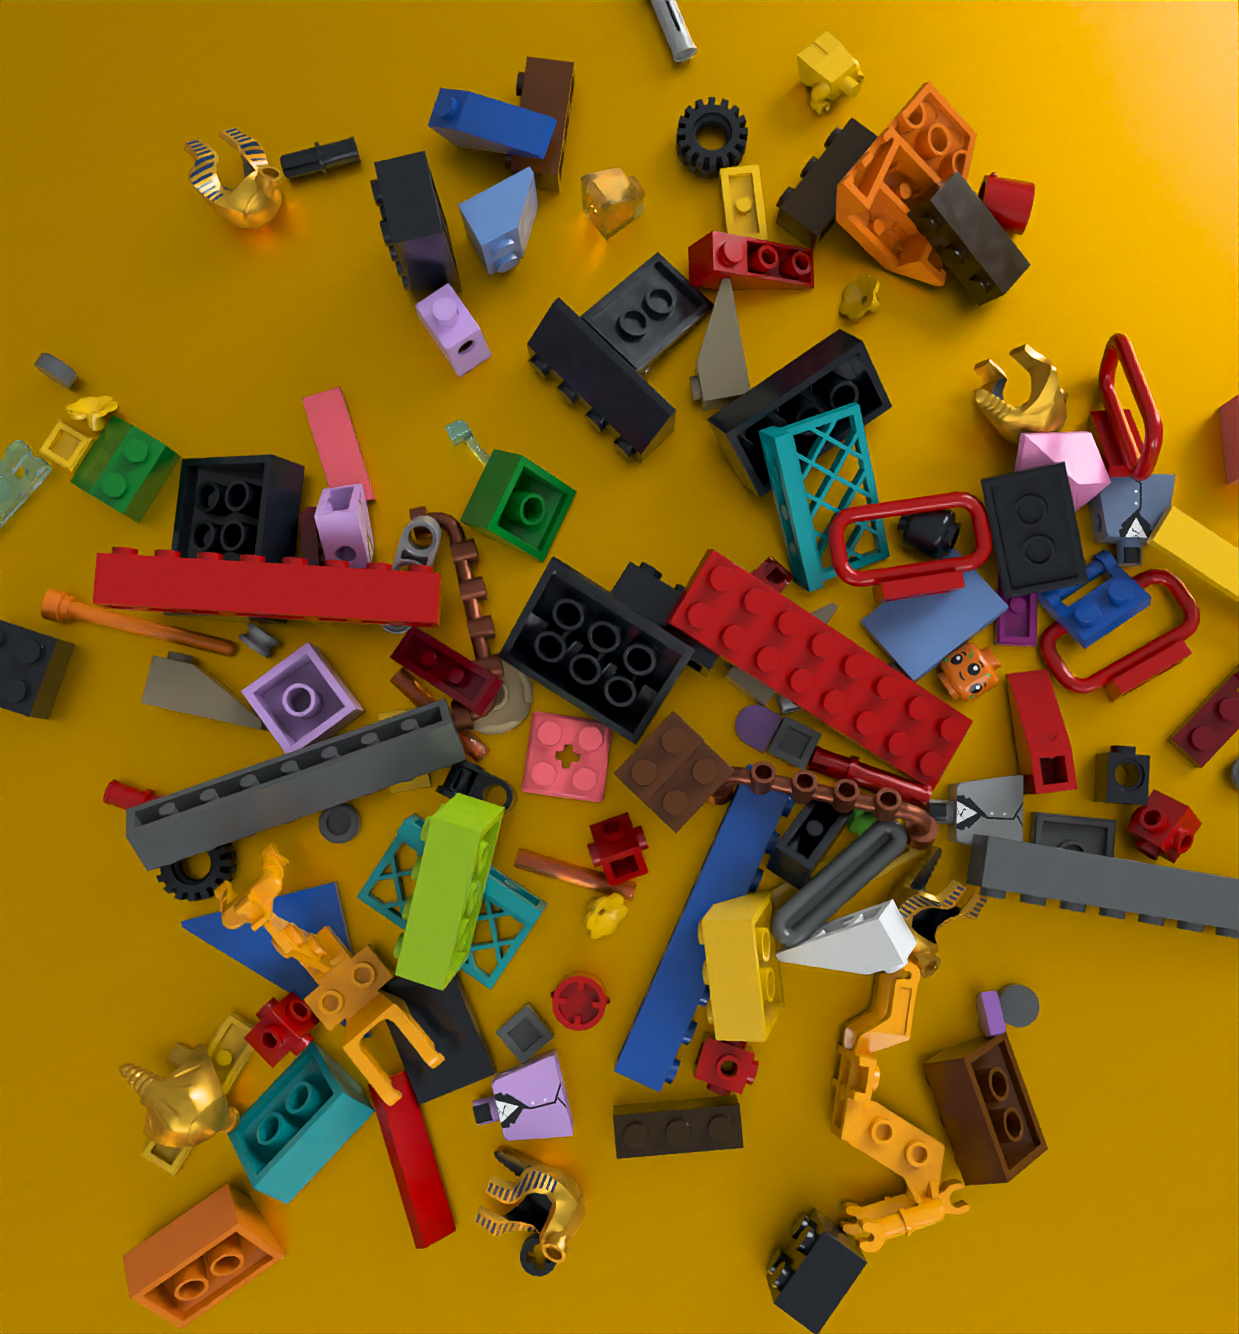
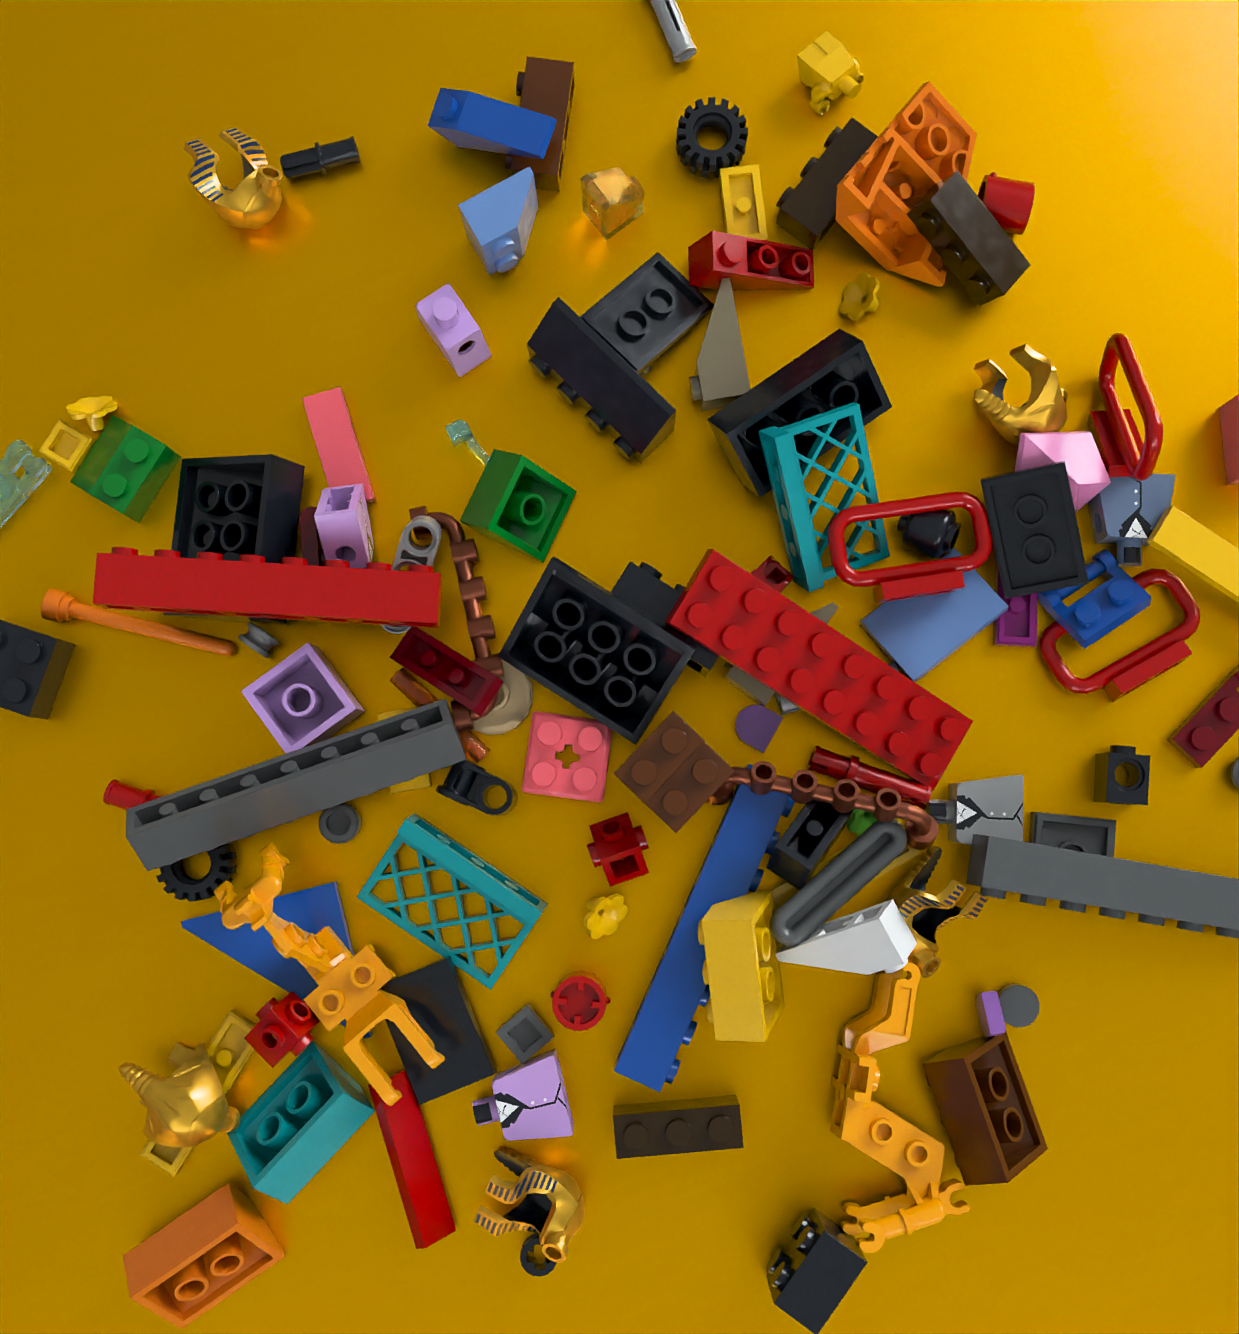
dark grey tile [34,353,77,388] -> none
dark tan slope [141,651,269,731] -> none
black brick [370,151,463,302] -> none
lime brick [393,793,505,991] -> none
clear orange piece [514,848,637,902] -> none
red brick [692,1031,759,1097] -> none
dark grey plate [766,715,822,770] -> none
orange head [937,642,1001,702] -> none
red slope [1006,669,1078,795] -> none
red brick [1126,789,1202,863] -> none

